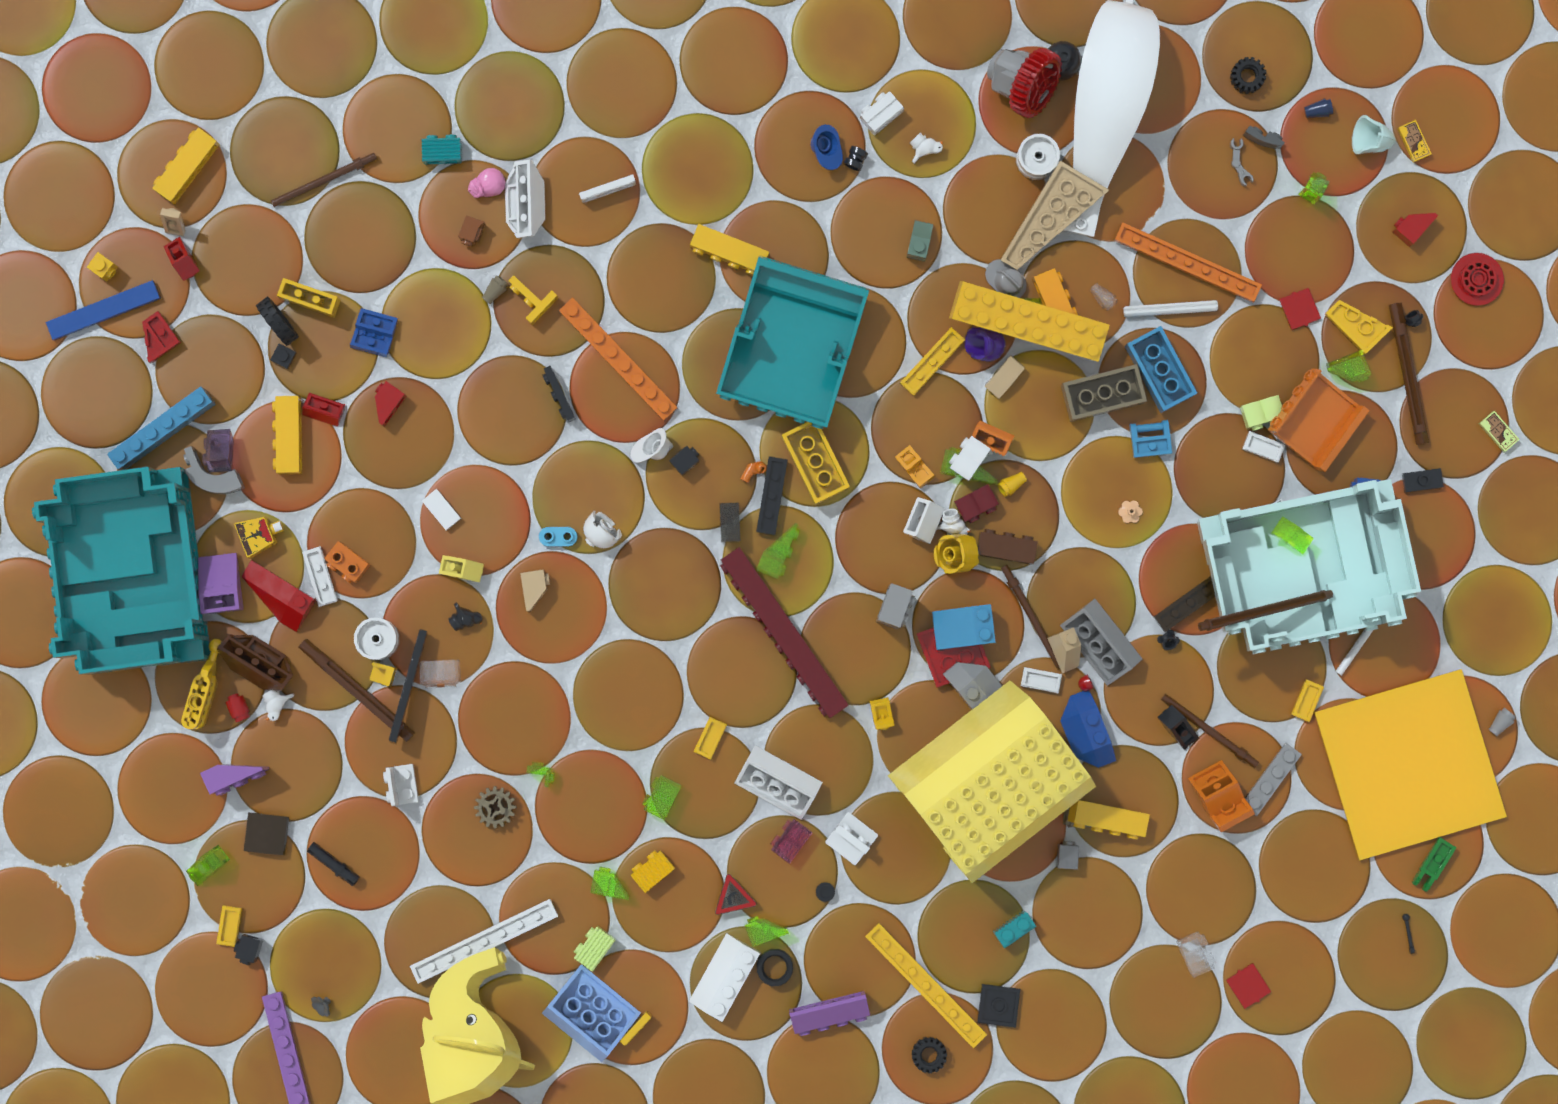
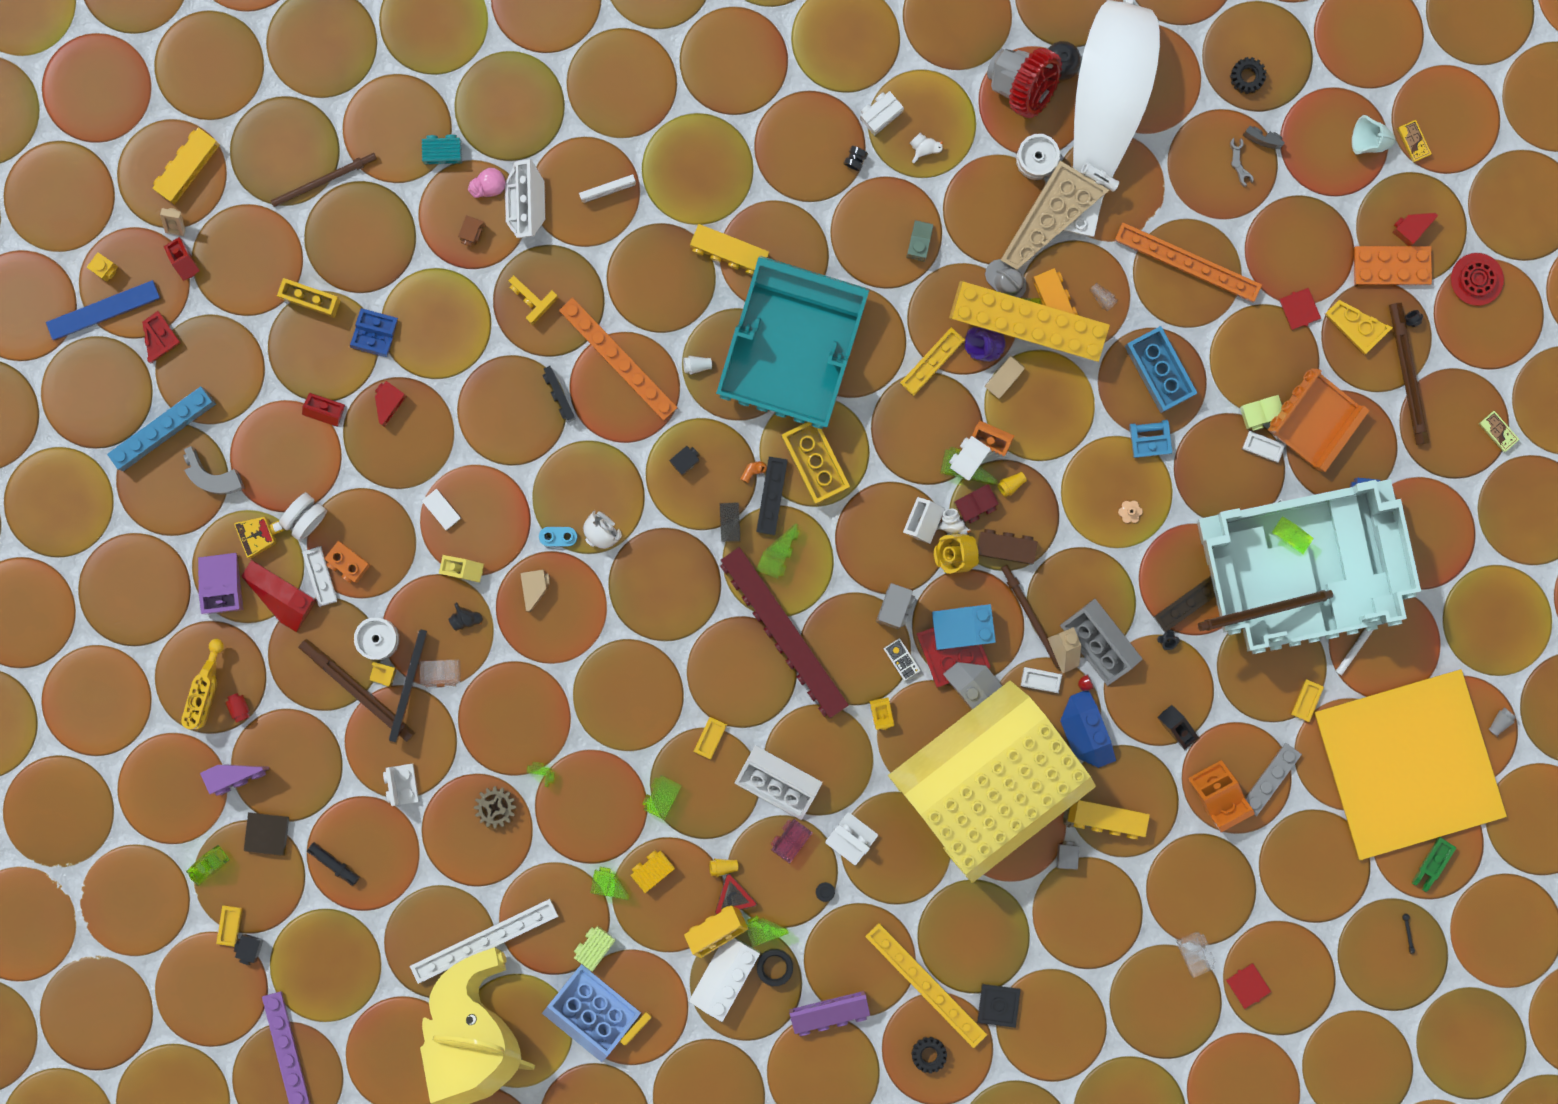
teal panel [32,467,211,675] -> none
clear purple brick [203,429,234,473] -> none
reddish brown wedge [217,634,293,691] -> none
black tyre [256,296,299,346] -> none
white animal [262,690,294,721] -> none
black plate [270,343,297,369] -> none
yellow brick [272,396,302,474] -> none
dark grey plant [311,996,331,1017] -> none
dark tan cone [482,275,509,304] -> none
white piece [630,428,673,463] -> none
blue piece [810,124,843,170] -> none
light orange slope [895,445,935,489] -> none
teal brick [993,910,1036,948] -> none
dark tan brick [1061,364,1147,422] -> none
white axle [1123,300,1218,317] -> none
reddish brown bar [1161,693,1259,768] -> none
clear neon green slope [1298,172,1329,204] -> none
dark blue cone [1304,99,1334,118] -> none
clear neon green slope [1326,350,1371,382] -> none
black plate [1402,468,1444,493] -> none
none -> white wheel [278,492,327,542]
none -> white cone [683,356,712,375]
none -> yellow brick [684,906,749,958]
none -> yellow cone [709,858,738,878]
none -> tile [884,638,921,681]
none -> white pin [1081,163,1119,192]
none -> orange plate [1354,246,1432,285]

